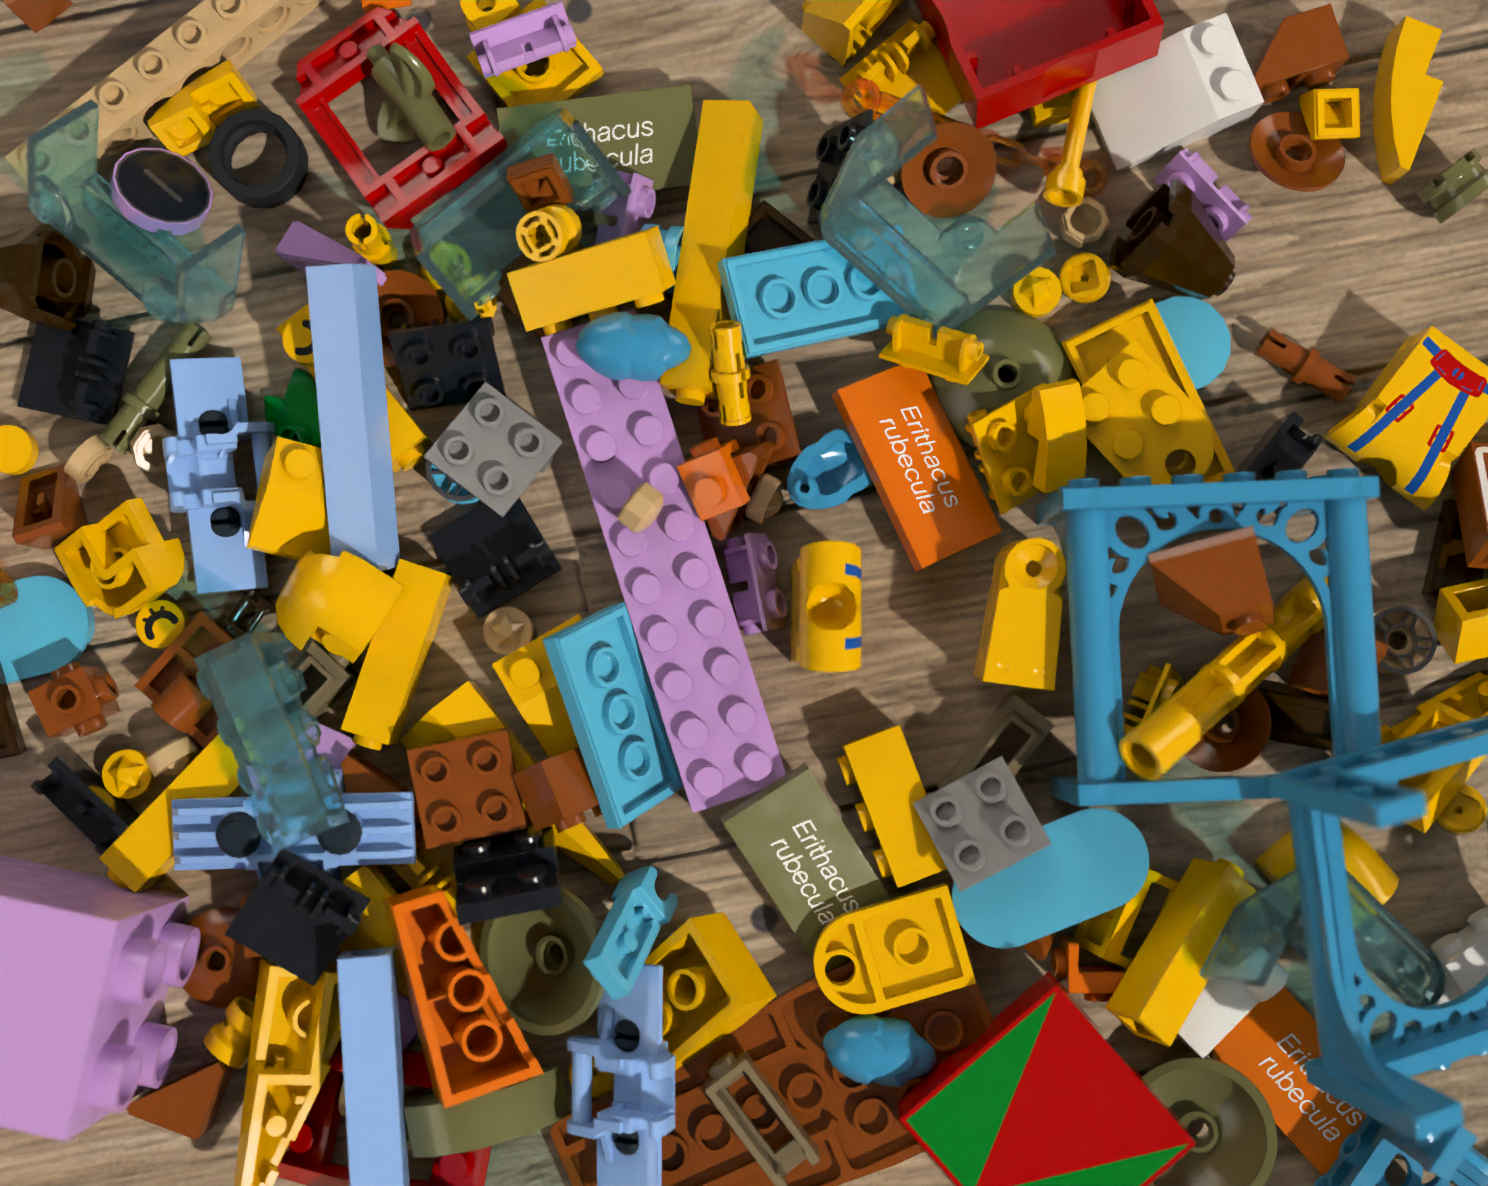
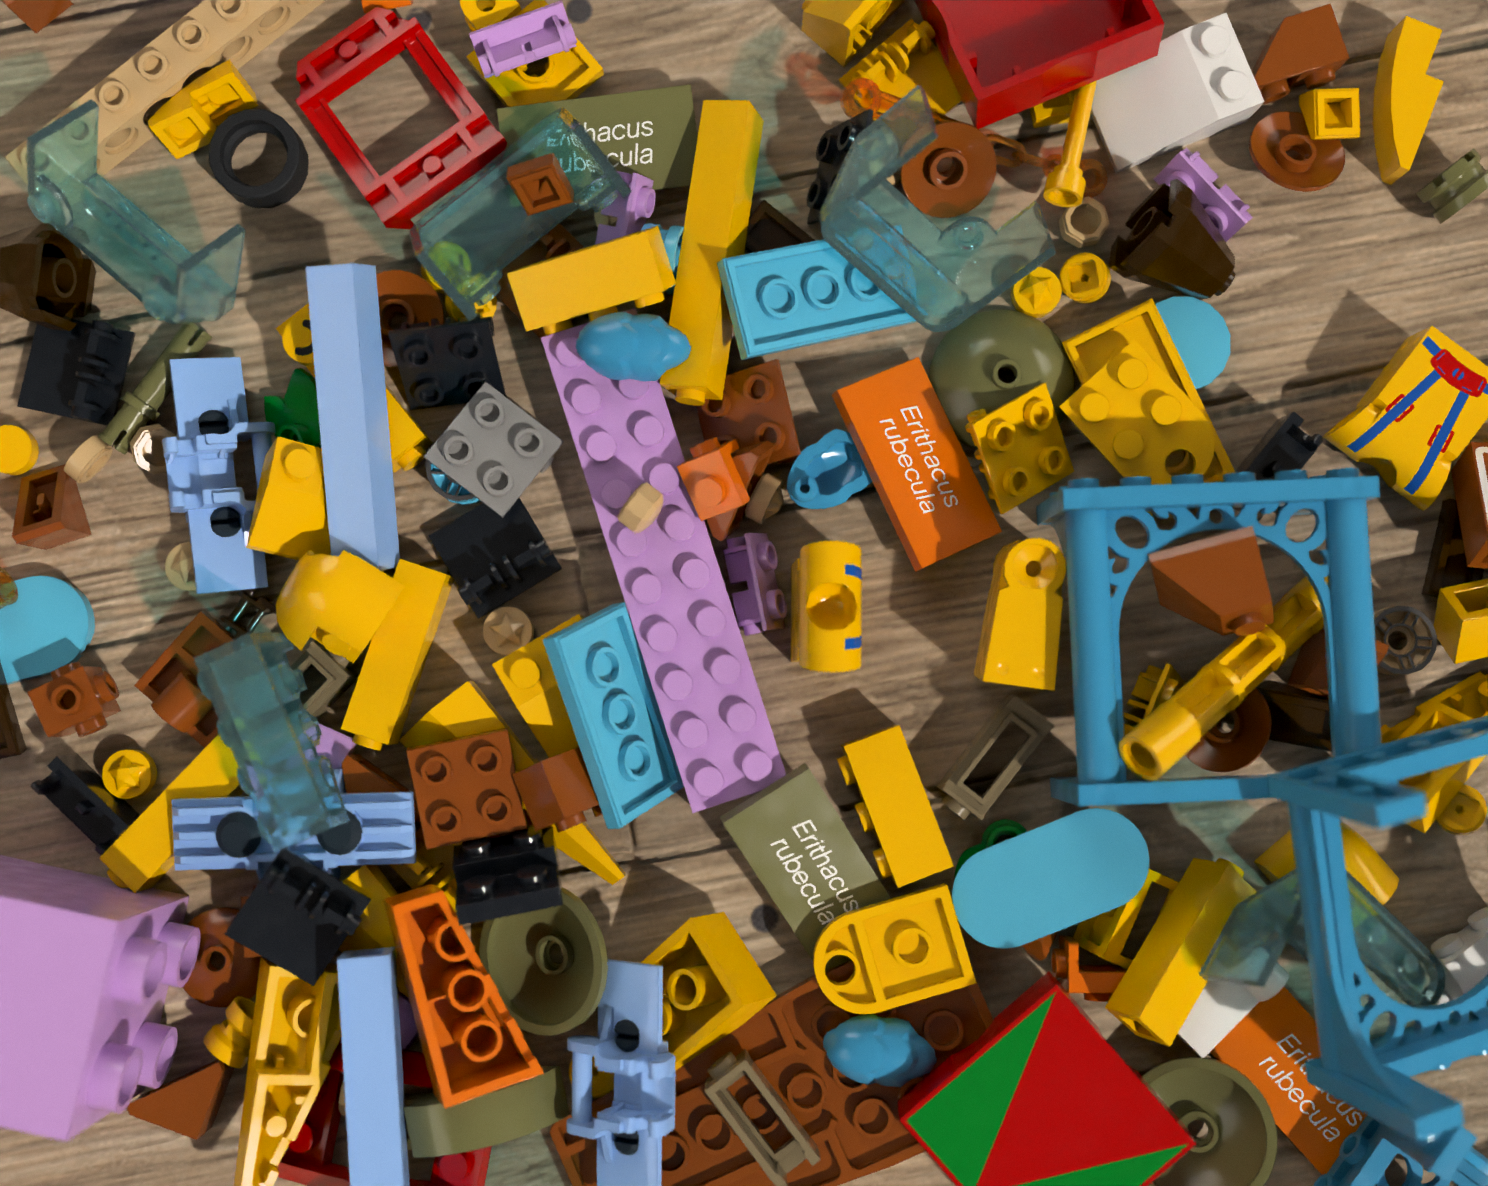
yellow brick [54,497,185,619] -> none
black tile [110,148,213,235] -> none
yellow tile [135,600,190,649] -> none
tan tile [145,735,199,777] -> none
lavender slope [276,221,387,286] -> none
yellow pin [345,213,398,270] -> none
olive plant [366,42,456,151] -> none
yellow wheel [516,204,582,262] -> none
medium azure plate [583,866,678,1000] -> none
yellow pin [708,320,752,426] -> none
yellow hinge [879,313,990,386] -> none
light grey hinge [913,756,1051,893] -> none
yellow slope [1027,378,1087,493] -> none
dark orange pin [1254,327,1357,403] -> none

